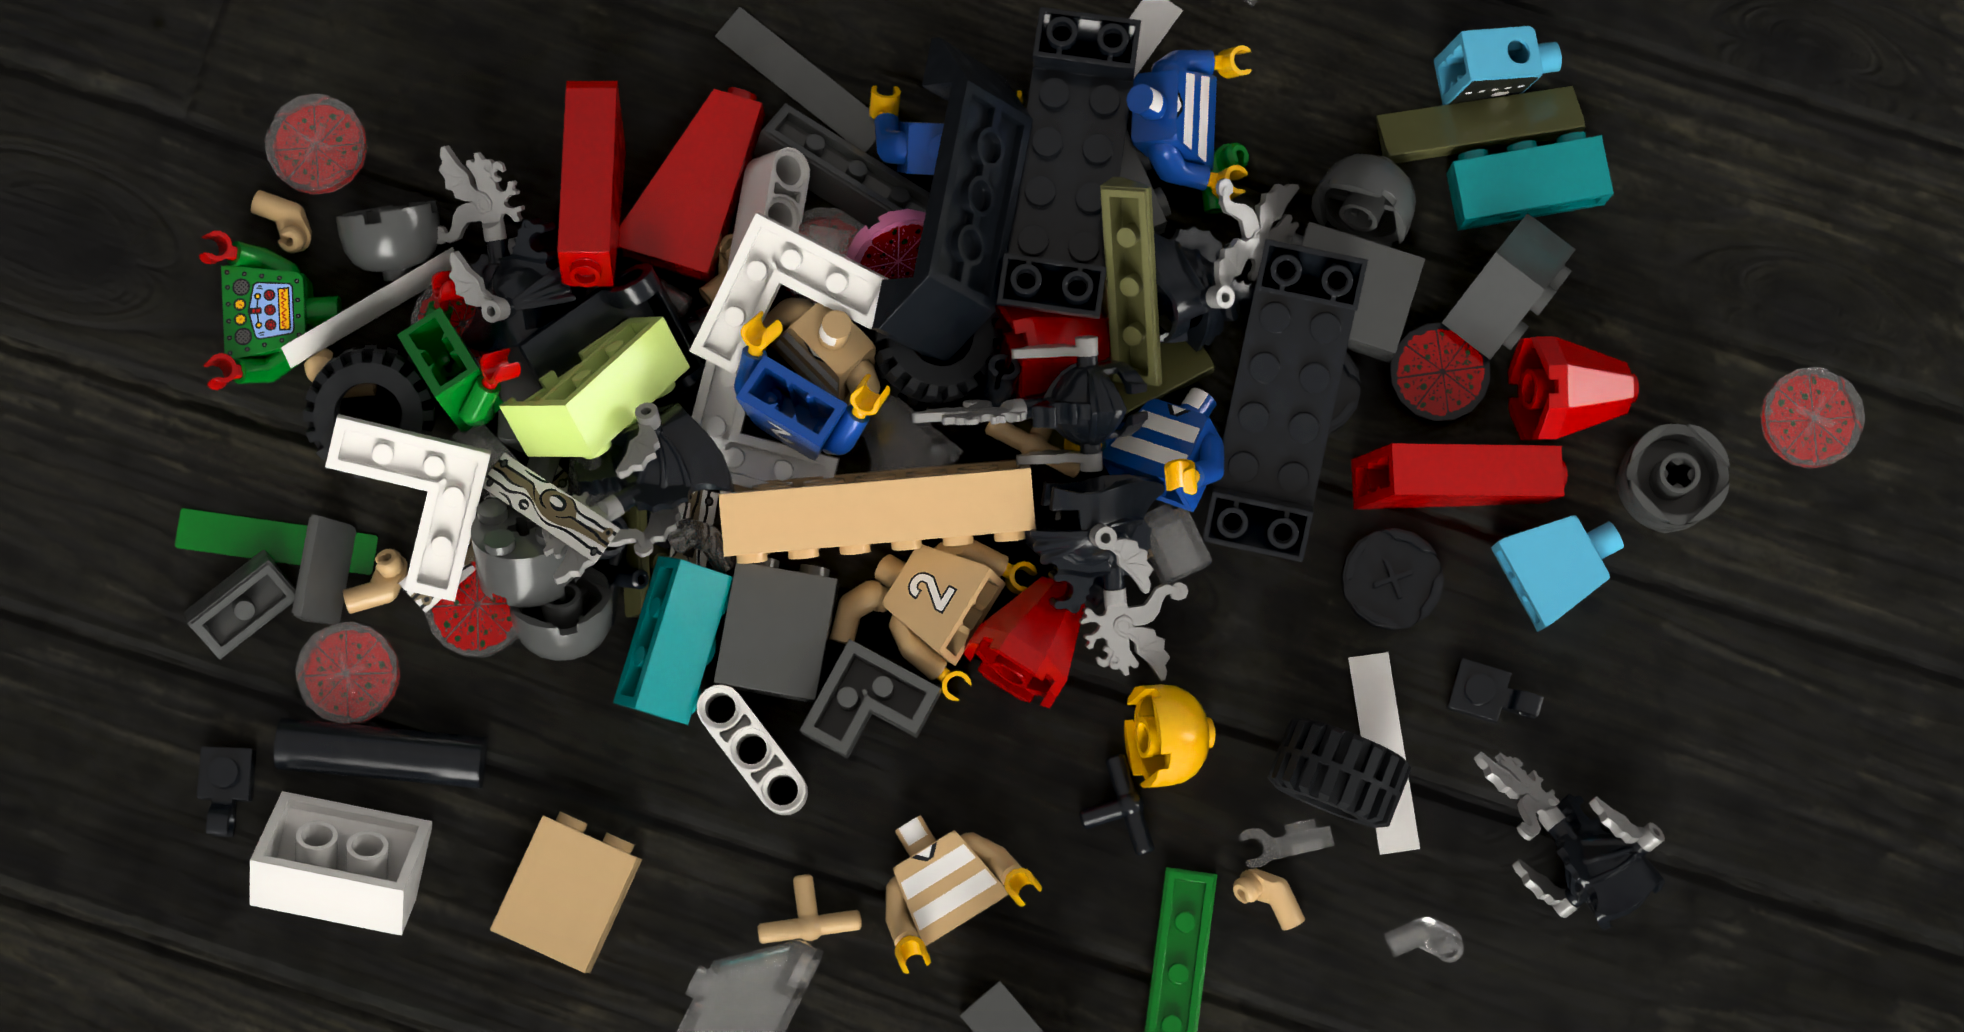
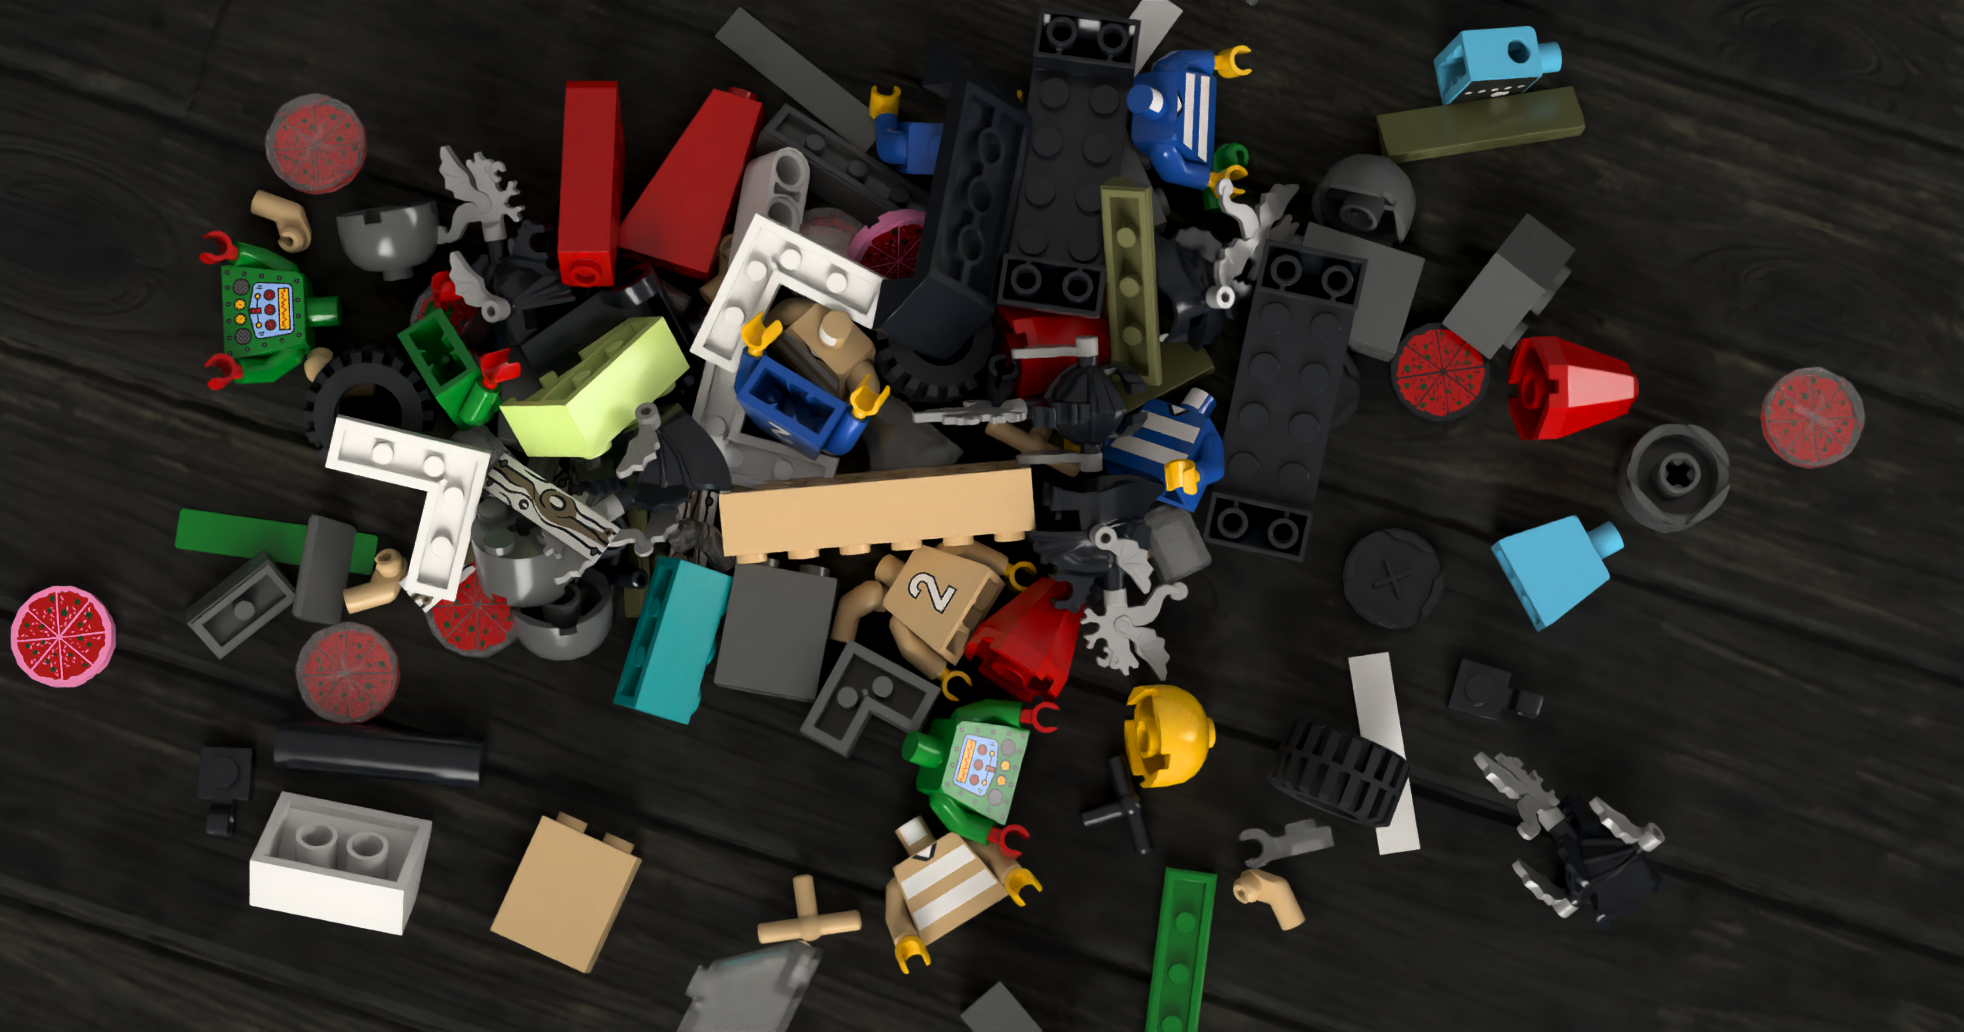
white sticker [281,247,454,368] -> none
white beam [697,685,808,815] -> none
red slope [1351,443,1568,510] -> none
clear arm [1384,916,1464,963] -> none
teal brick [1446,132,1614,231] -> none
none -> tile [11,586,116,688]
none -> green torso [902,698,1060,859]

